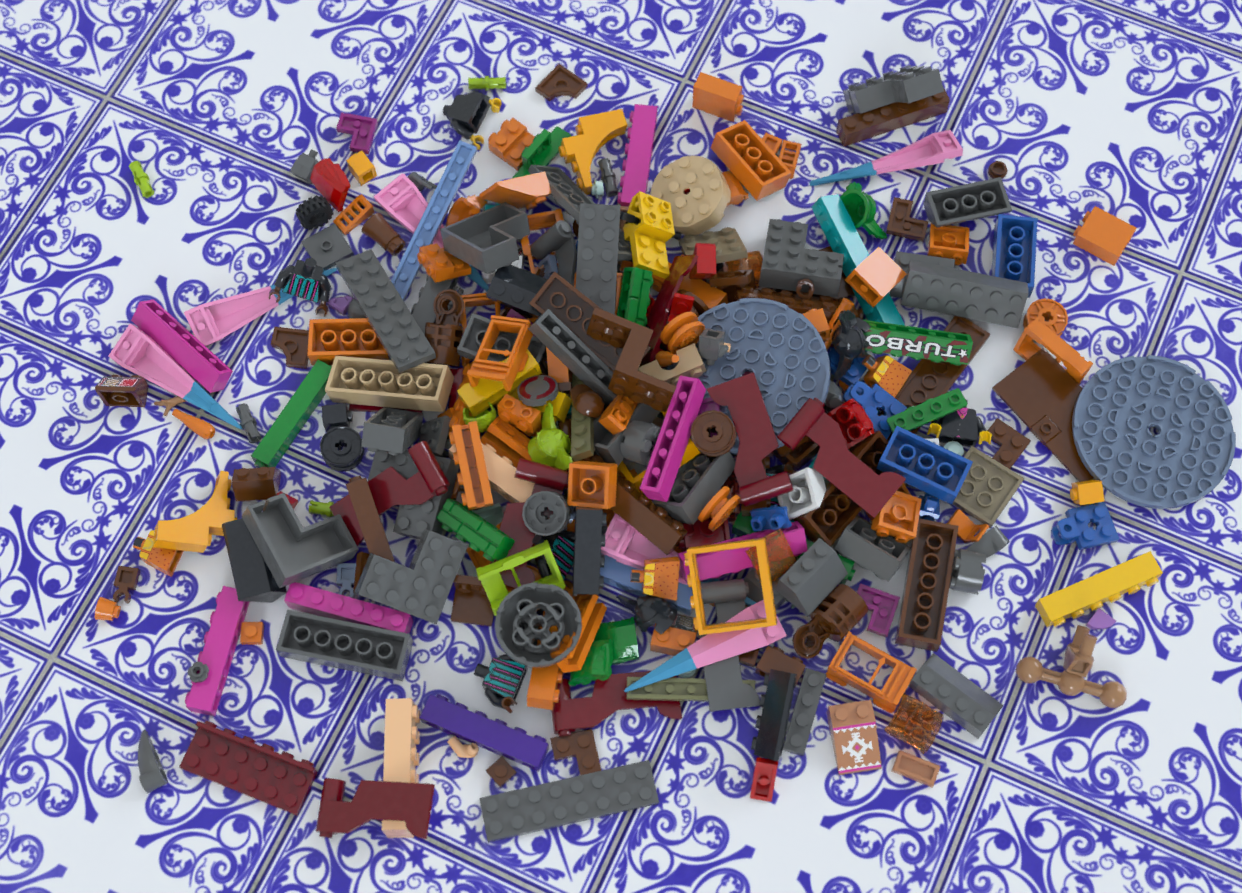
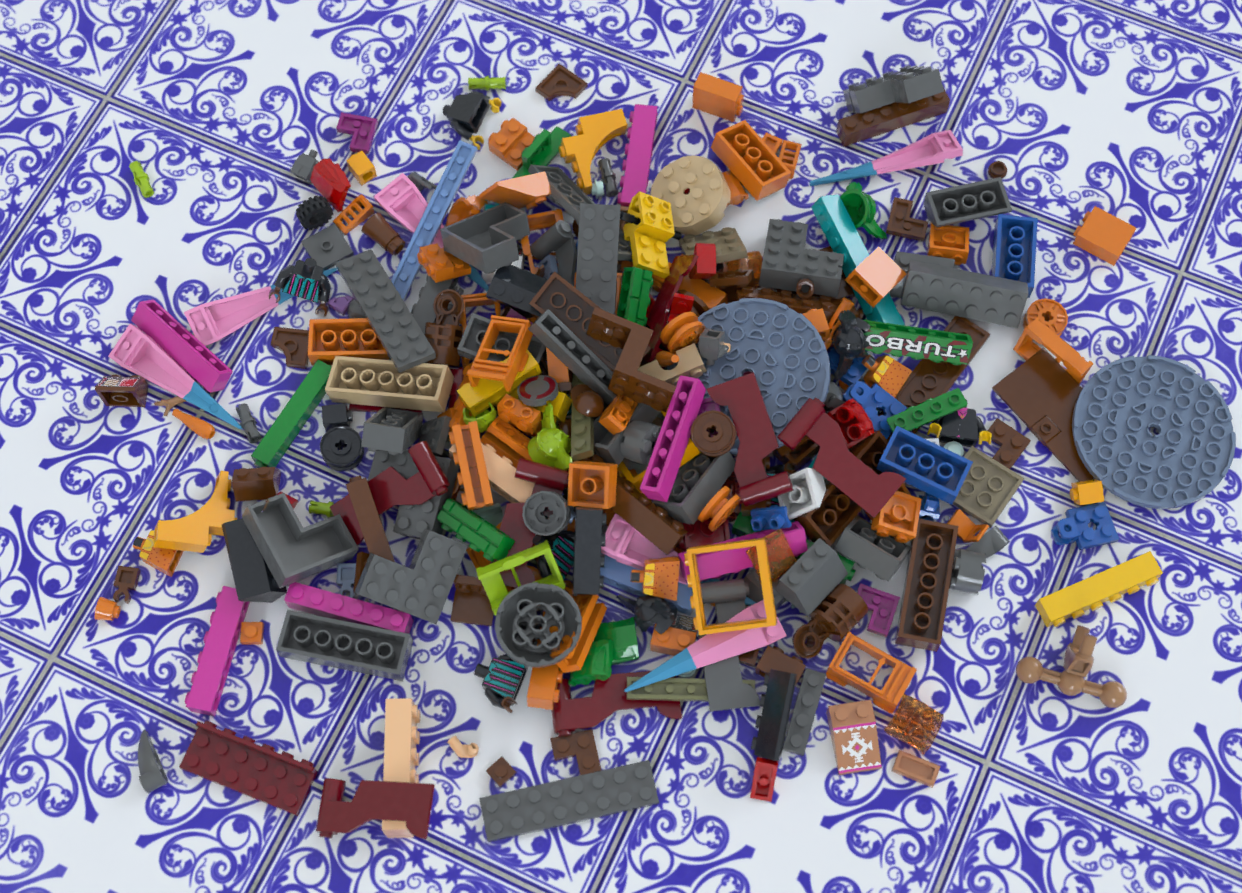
dark grey plate [188,662,209,683] -> none
dark purple brick [419,694,549,772] -> none
dark grey slope [909,653,1004,739] -> none
medium lavender tile [1085,608,1116,630] -> none

